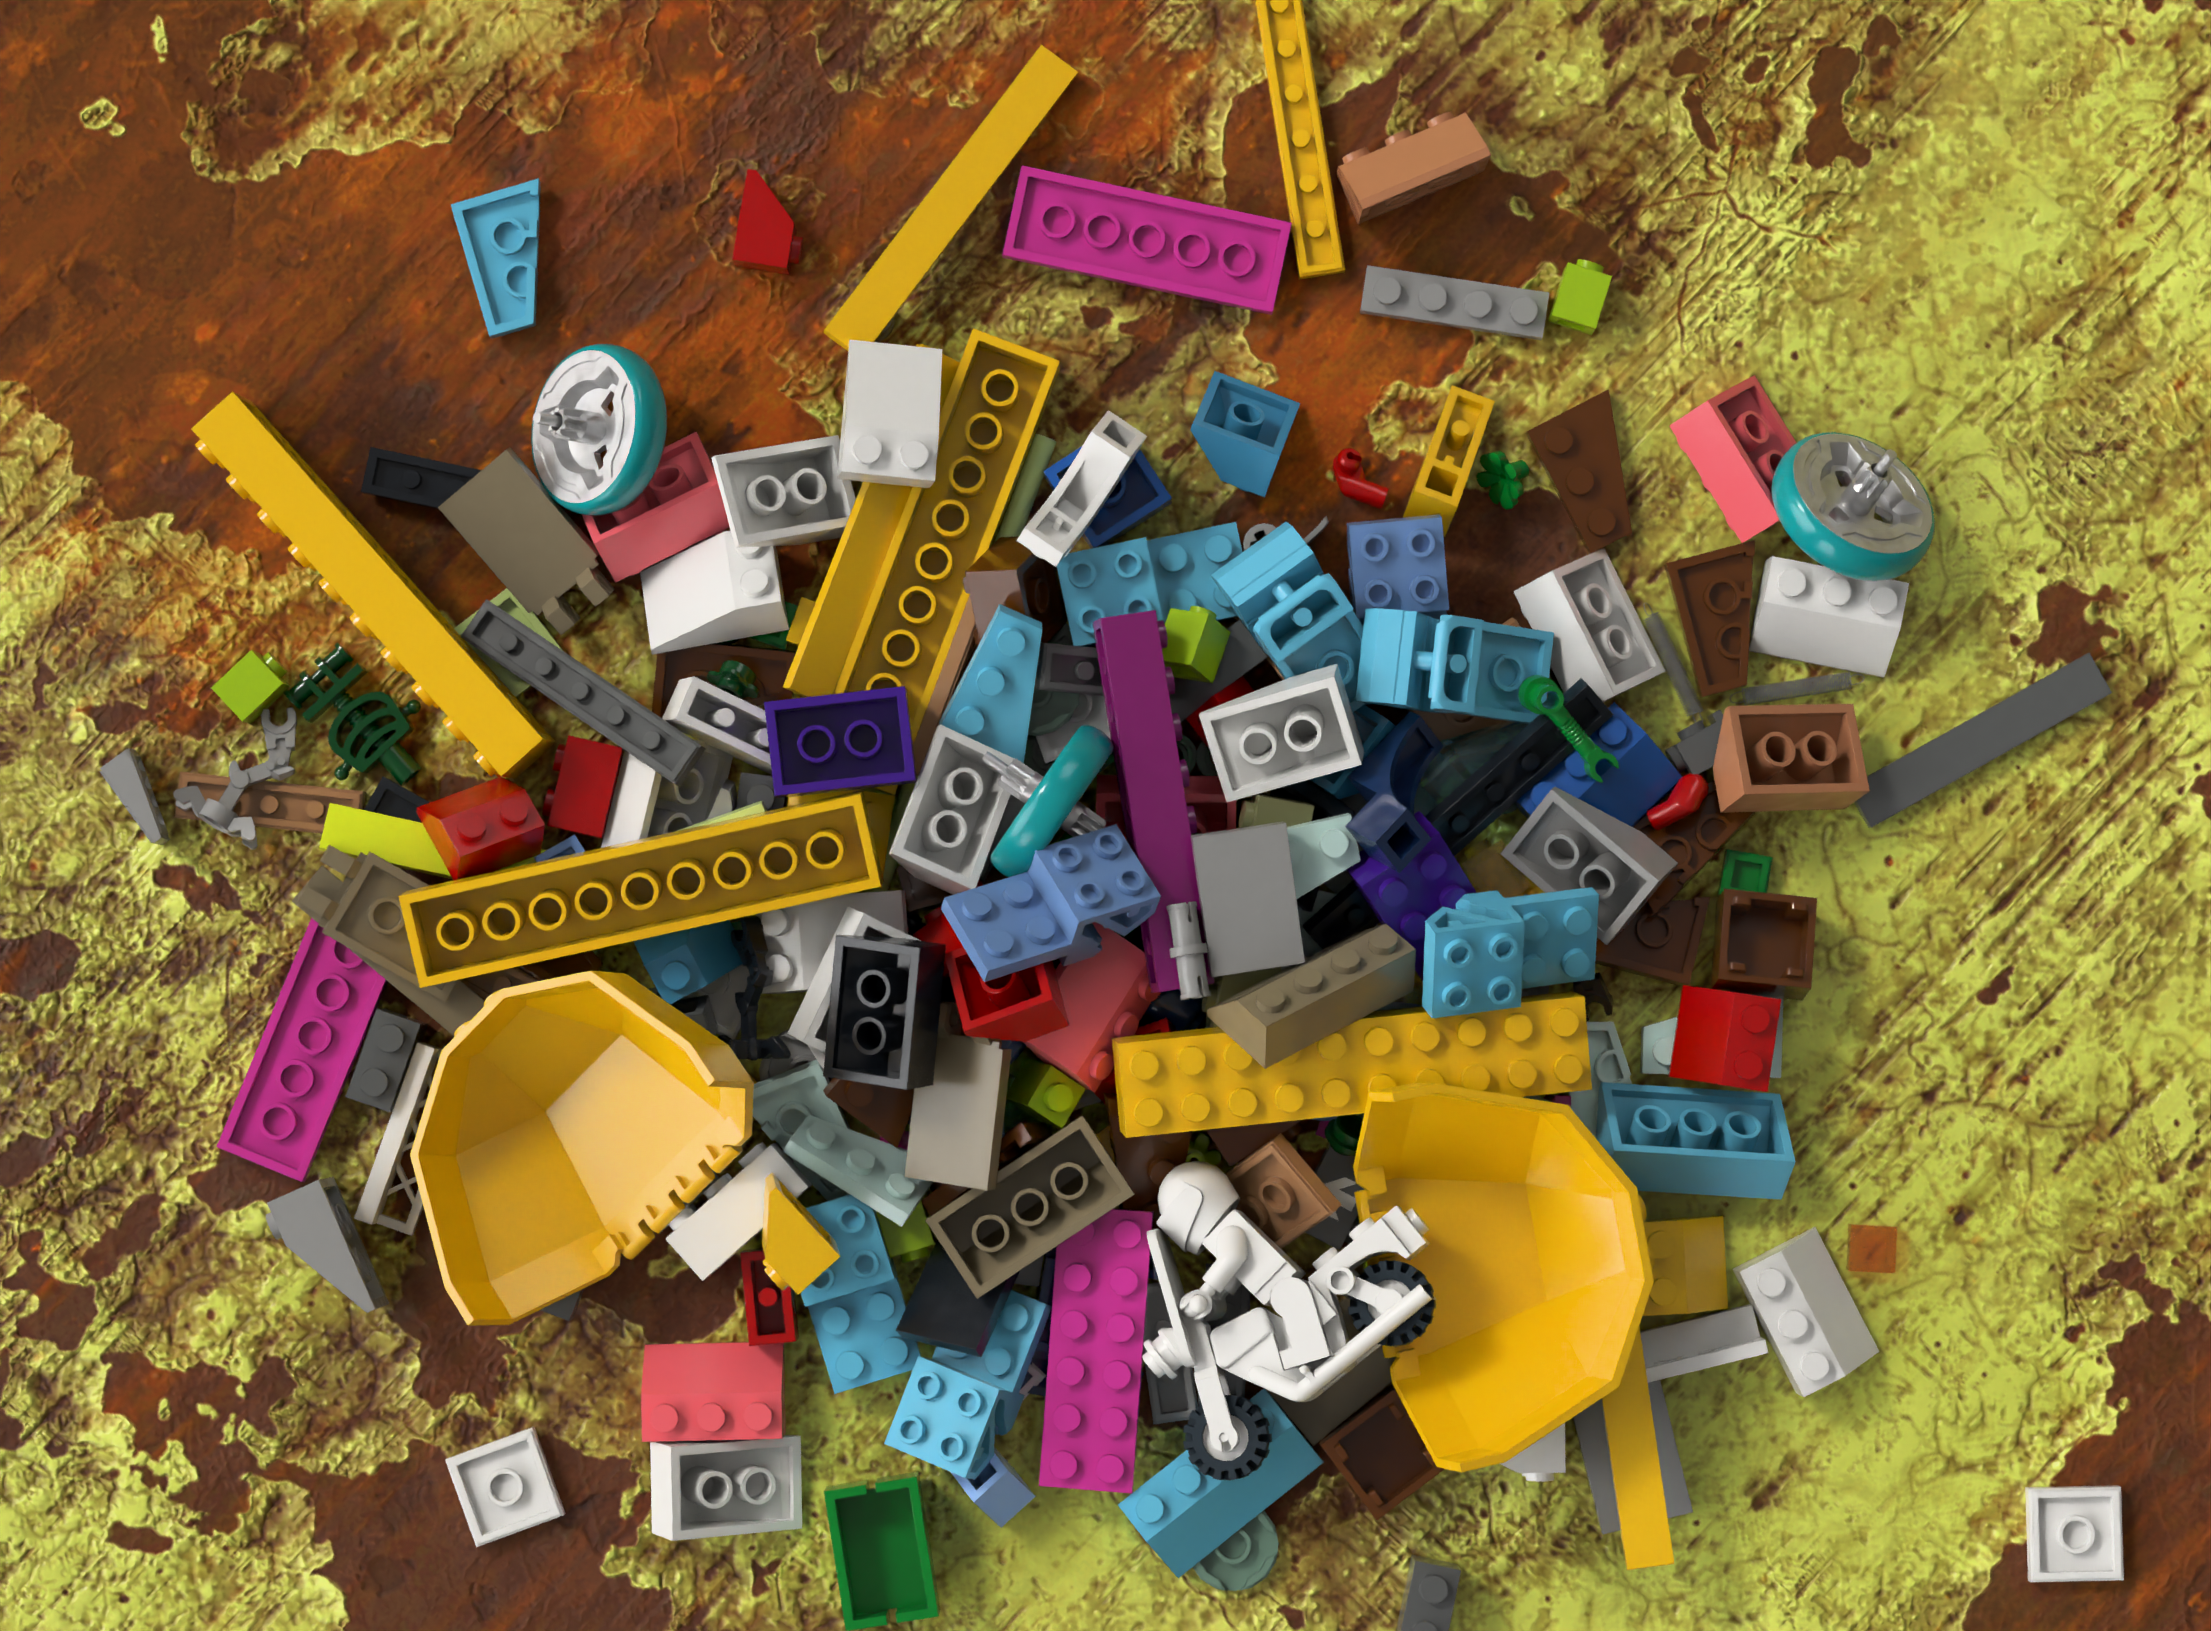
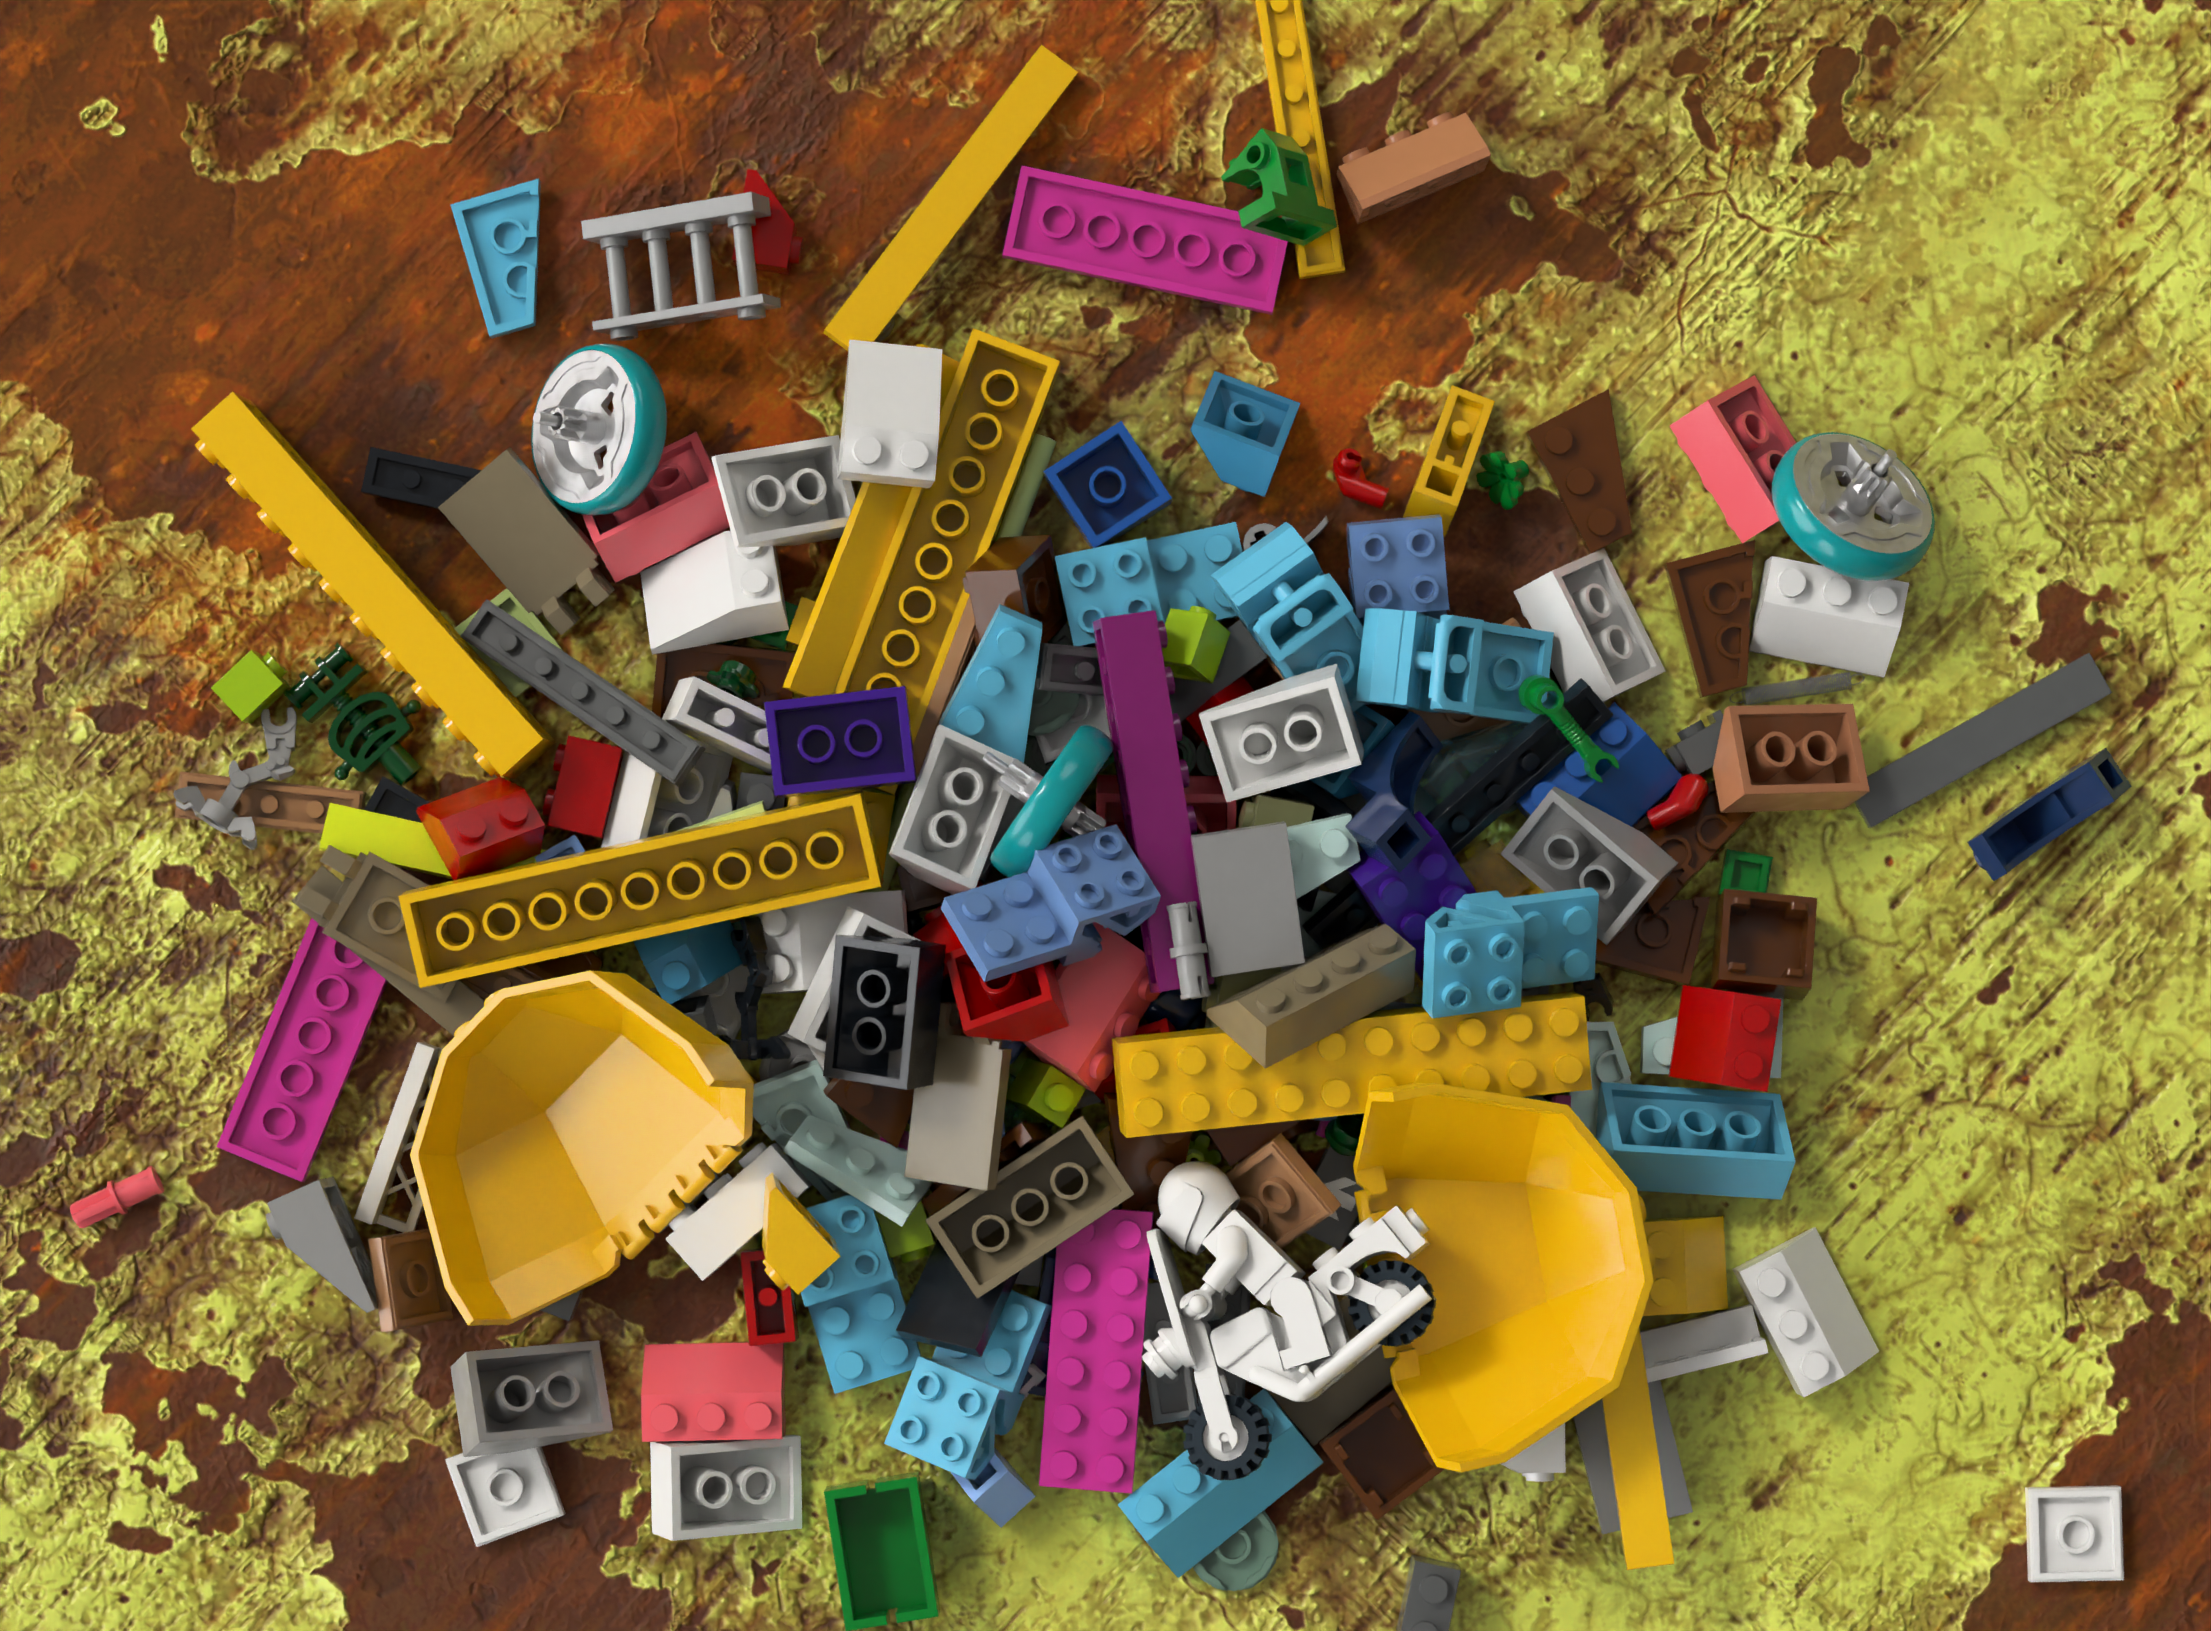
light grey slope [100,748,170,845] -> none
dark grey brick [345,1009,428,1112] -> none
white arch [1017,410,1147,567] -> none
light grey plate [1360,265,1549,340] -> none
lime brick [1548,259,1612,335] -> none
light grey piece [1643,602,1704,722] -> none
clear orange tile [1846,1224,1897,1273] -> none
none -> coral axle [70,1166,164,1228]
none -> medium nougat tile [368,1228,453,1332]
none -> light grey slope [450,1340,613,1457]
none -> light grey fence [581,192,781,341]
none -> green tile [1221,128,1337,246]
none -> dark blue arch [1967,748,2132,881]

